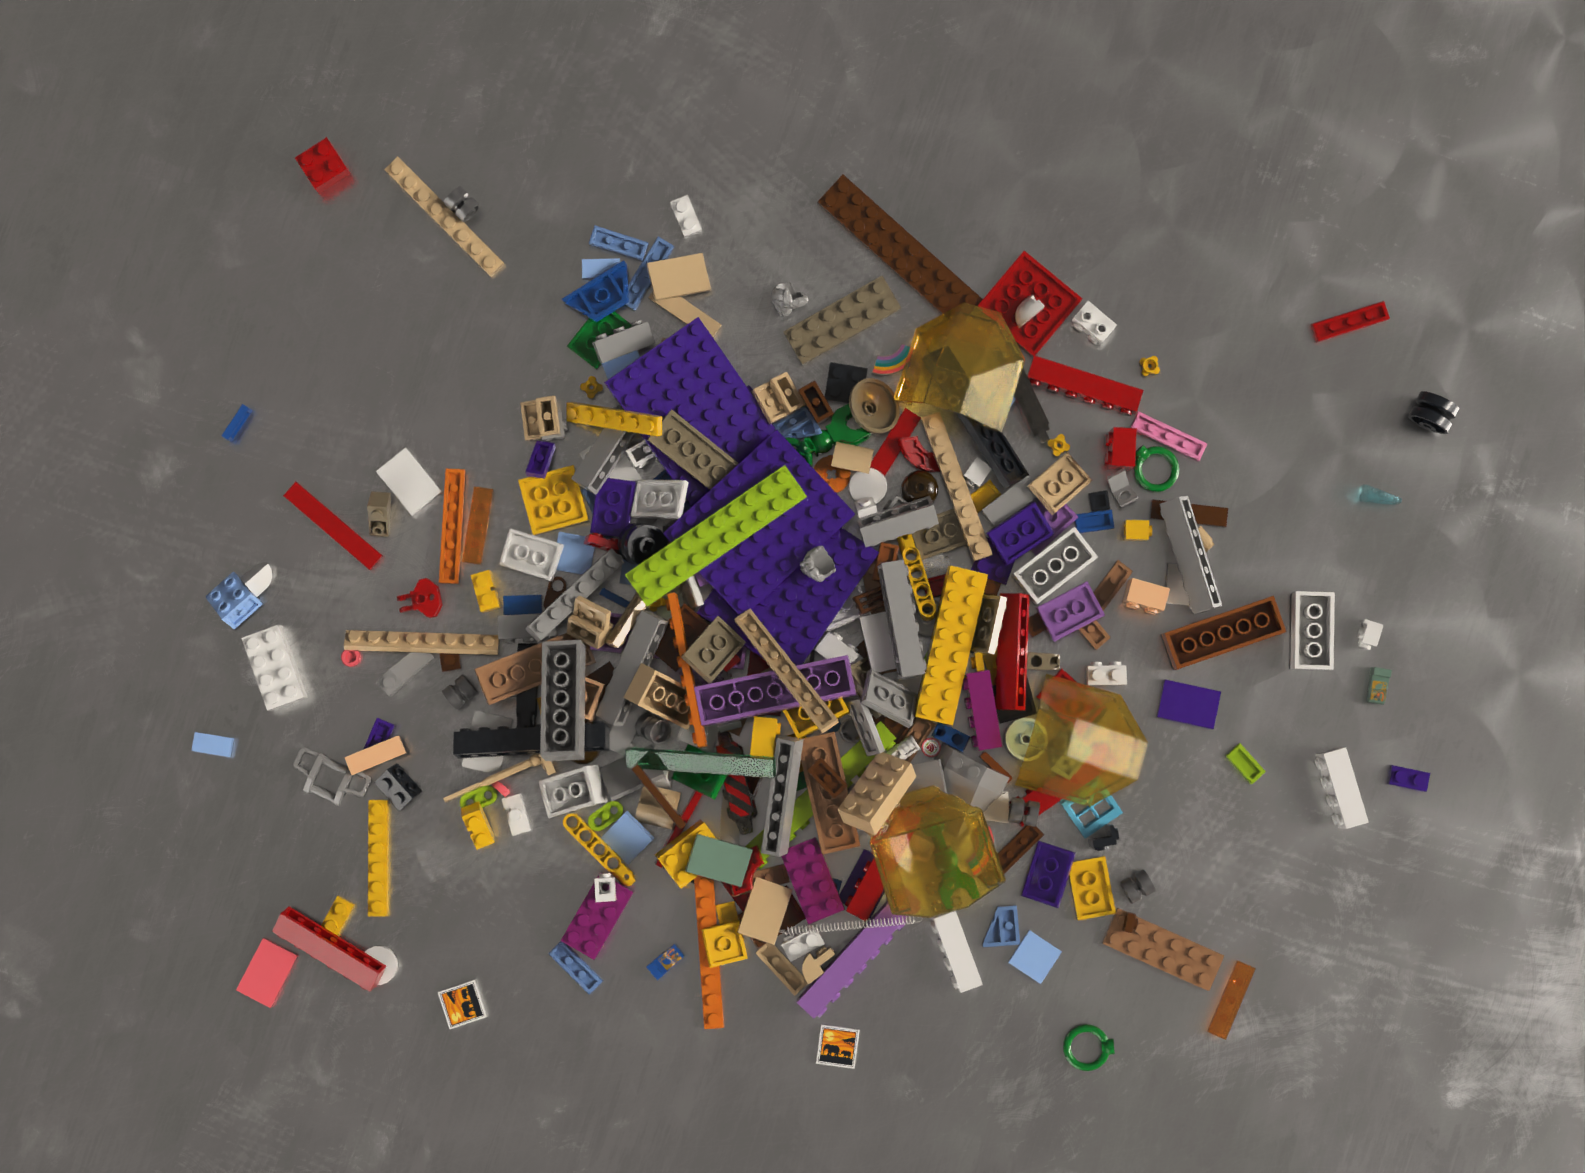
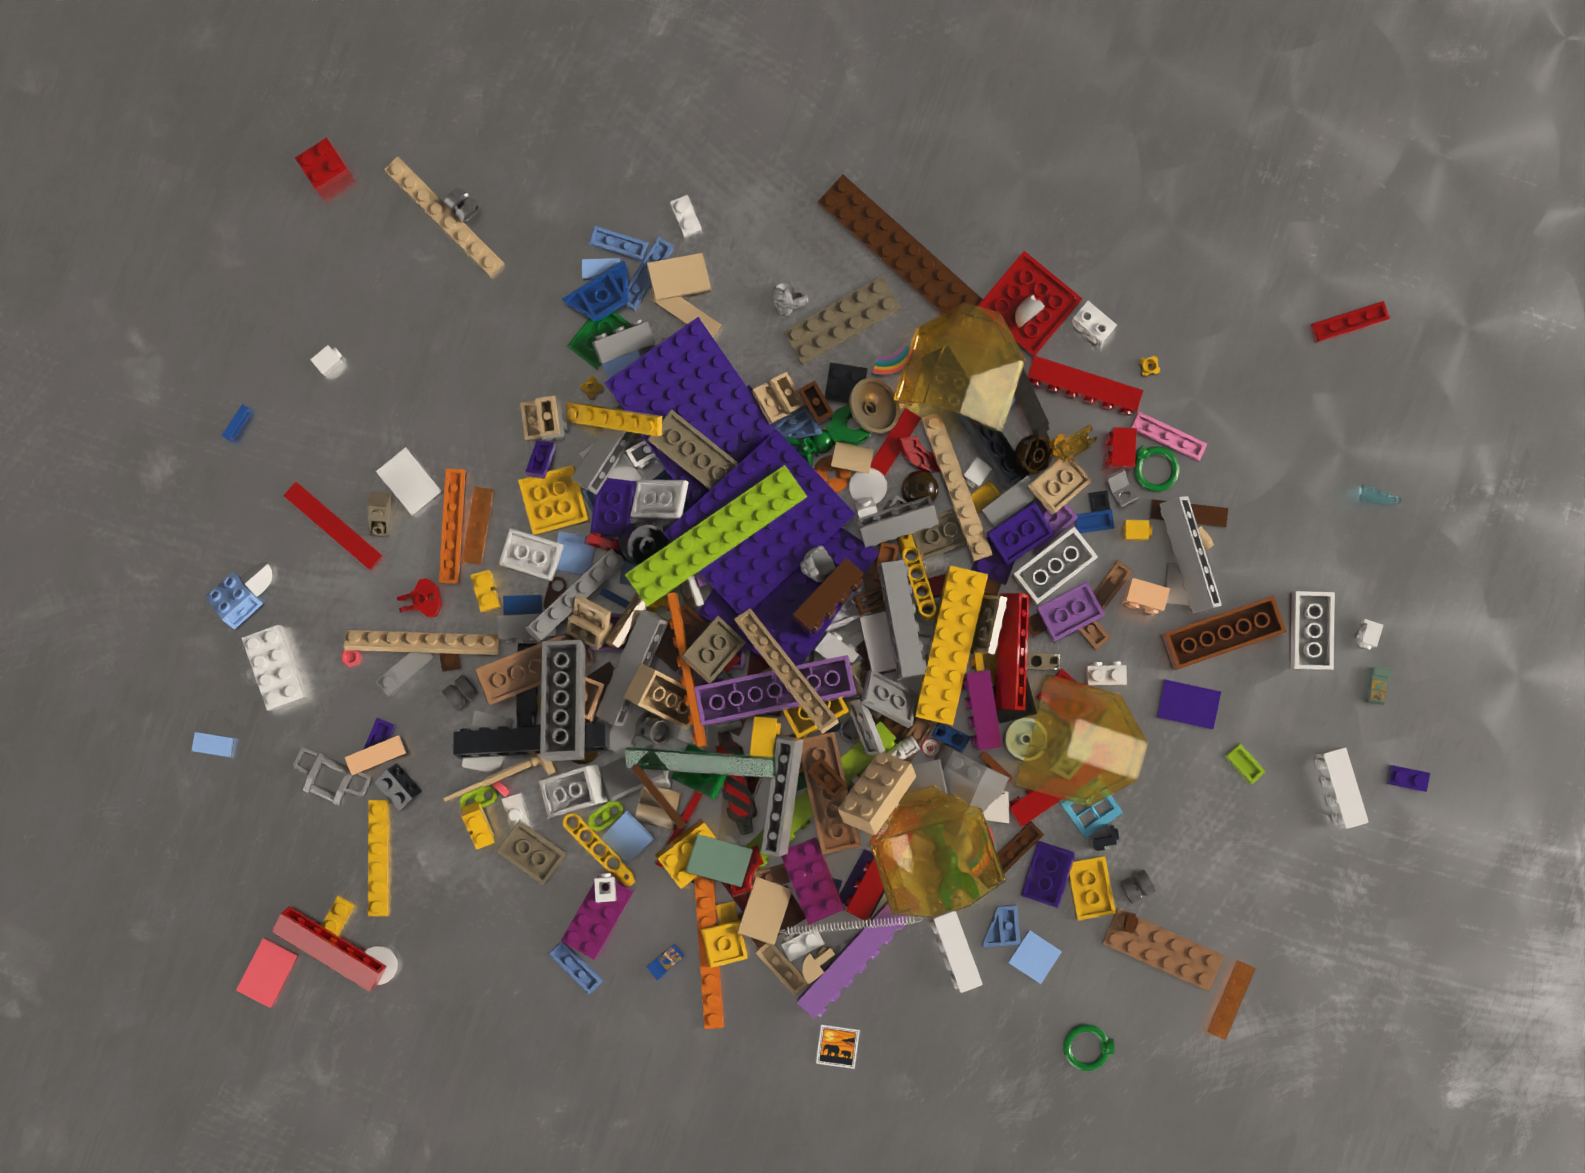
tile [438,980,487,1029] -> none
flat silver wheel [1008,797,1040,827] -> none
black wheel [1409,391,1459,434] -> none
none -> white brick [310,345,344,377]
none -> dark tan plate [496,820,567,885]
none -> reddish brown brick [792,557,864,636]
none -> dark brown cylinder [1015,435,1053,474]
none -> clear yellow hinge [1054,425,1097,463]

